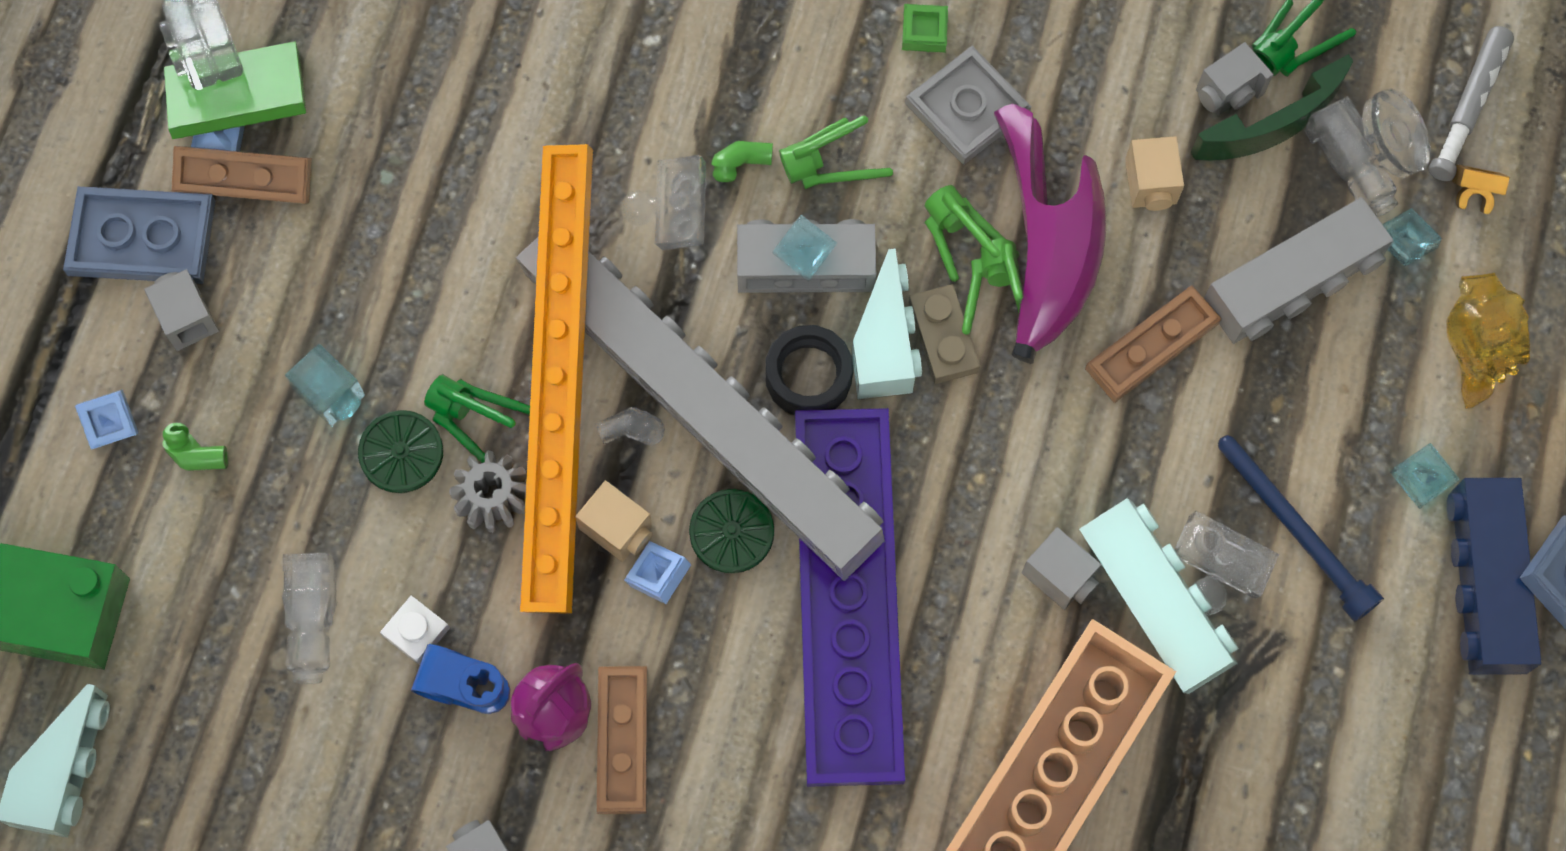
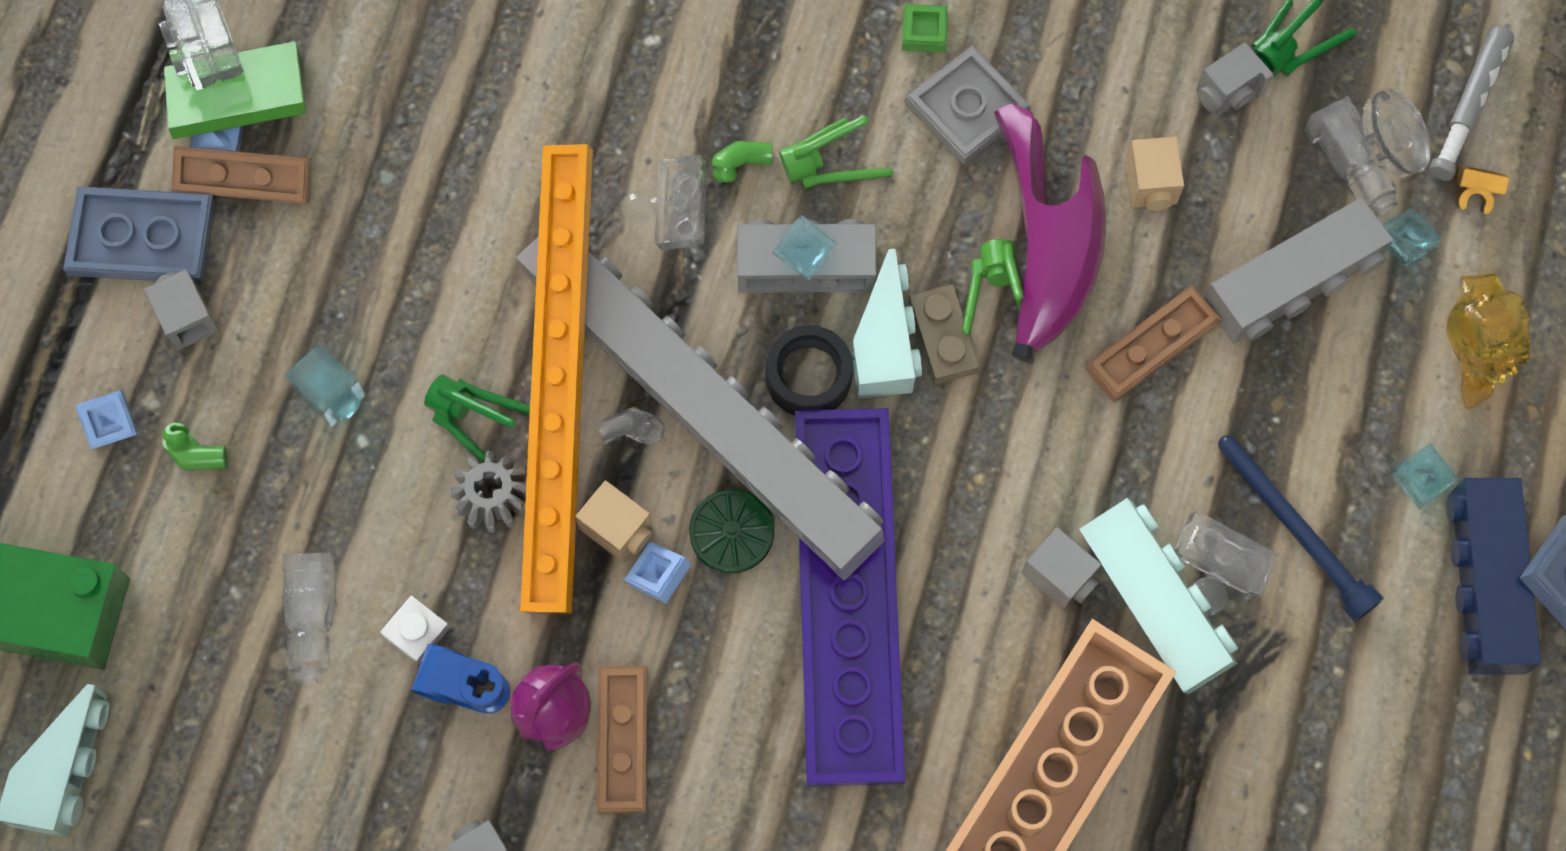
dark green wheel [358,410,443,493] -> none
bright green plant [924,185,1019,282] -> none
dark green slope [1191,54,1353,161] -> none

